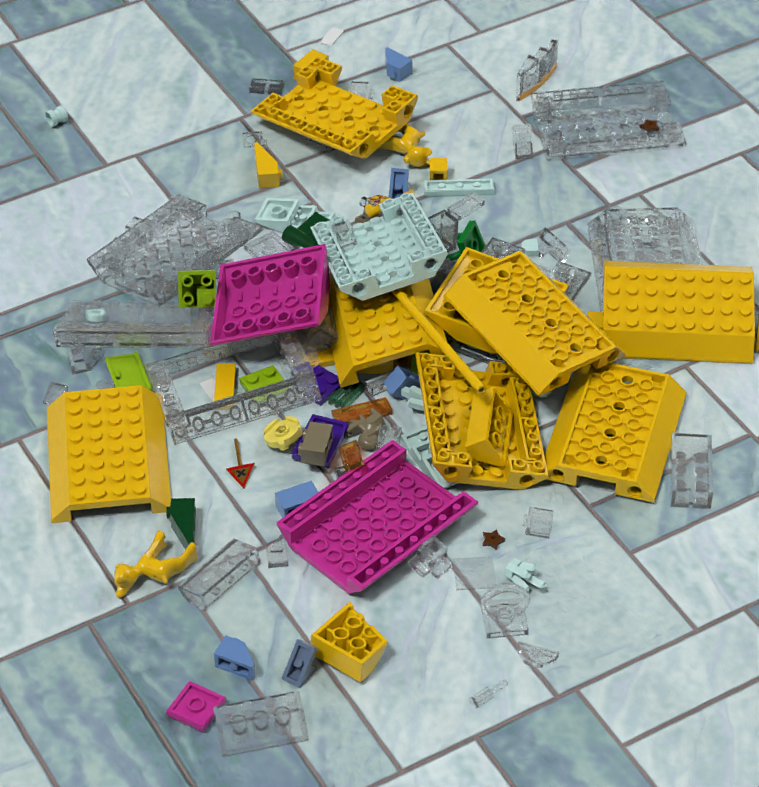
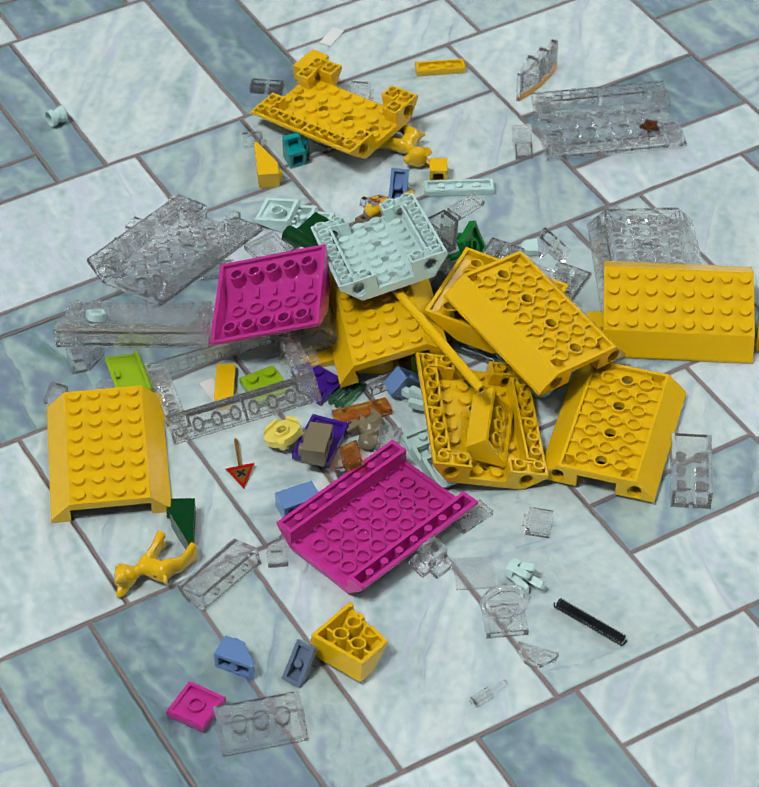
lime slope [178,270,216,308] -> none
clear brick [331,220,358,250] -> none
medium blue slope [385,47,412,82] -> none
reddish brown piece [483,529,505,550] -> none
none -> teal brick [282,132,309,169]
none -> yellow tile [415,59,466,76]
none -> clear plate [452,499,493,534]
none -> black piece [553,598,627,646]

